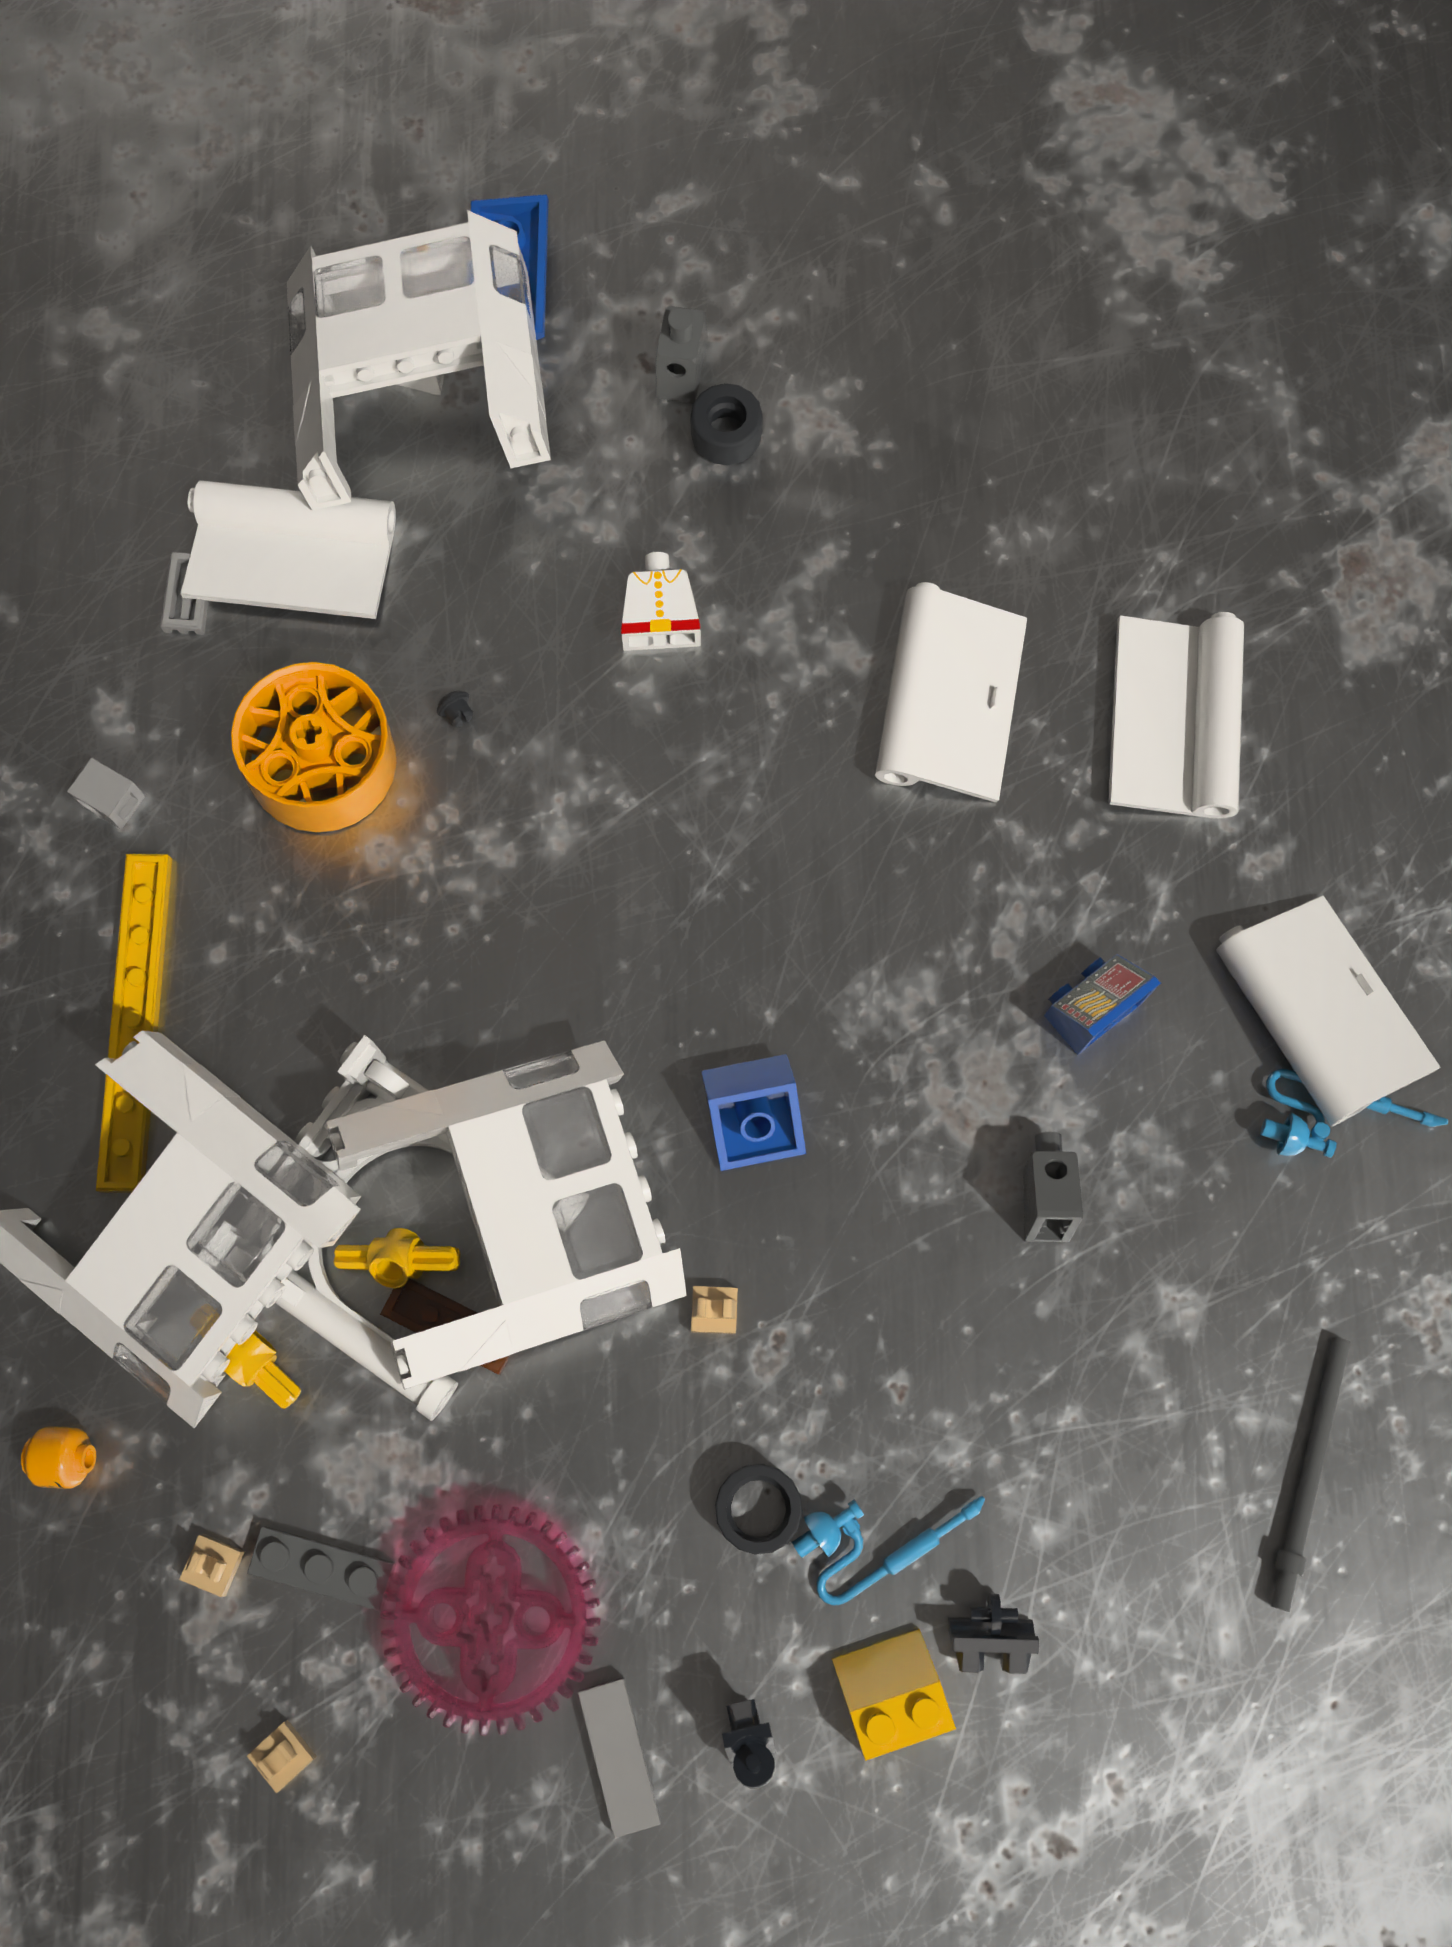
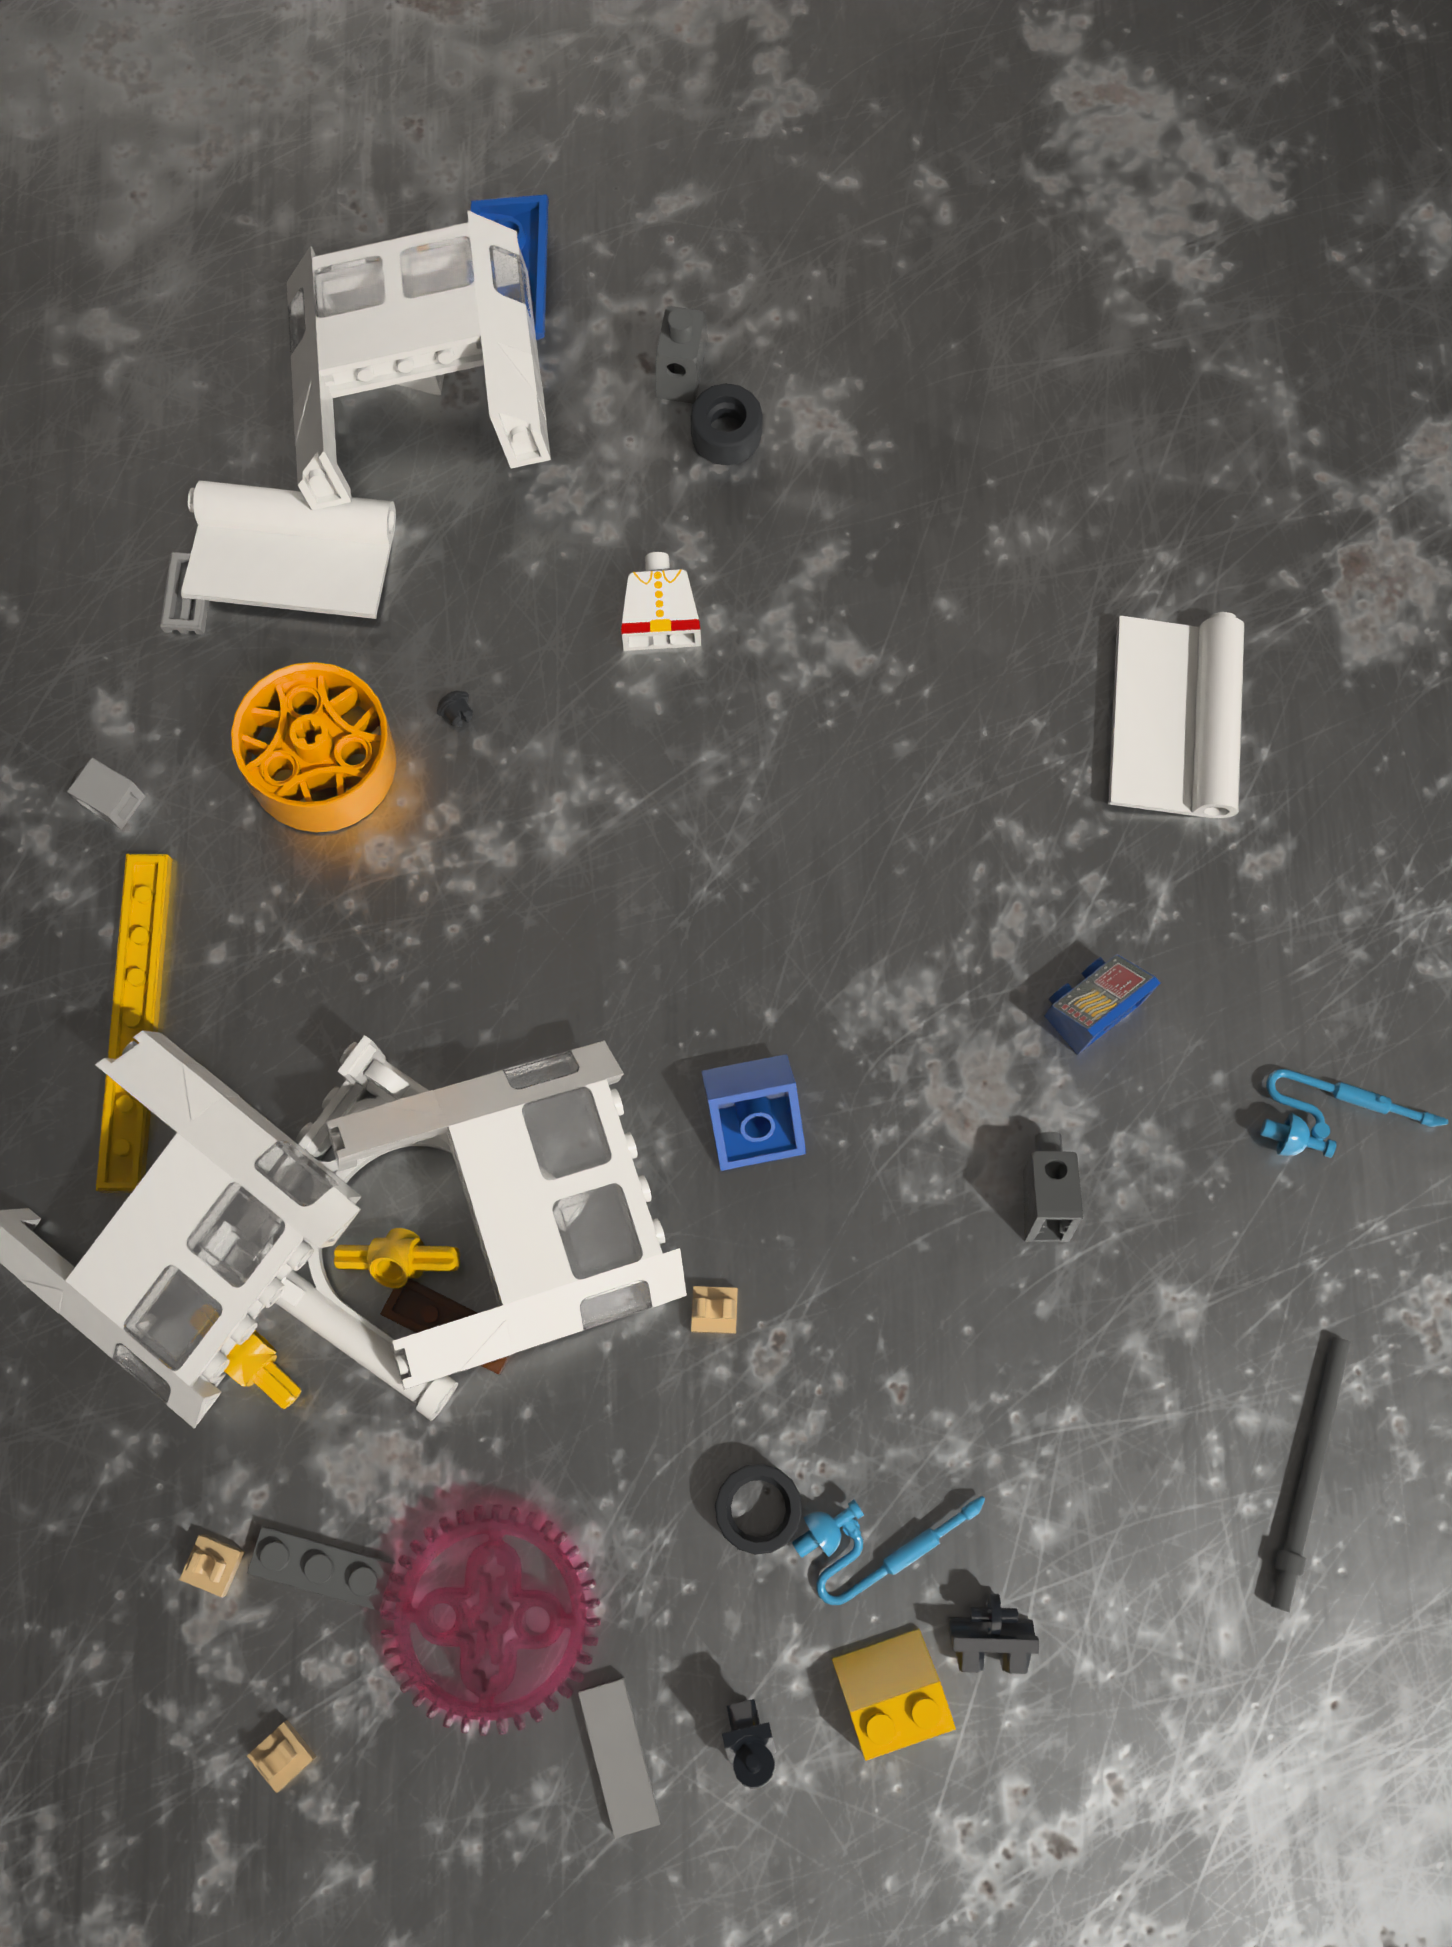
light orange head [21,1426,96,1489] -> none
white door [875,582,1027,802] -> none
white door [1216,896,1441,1127] -> none

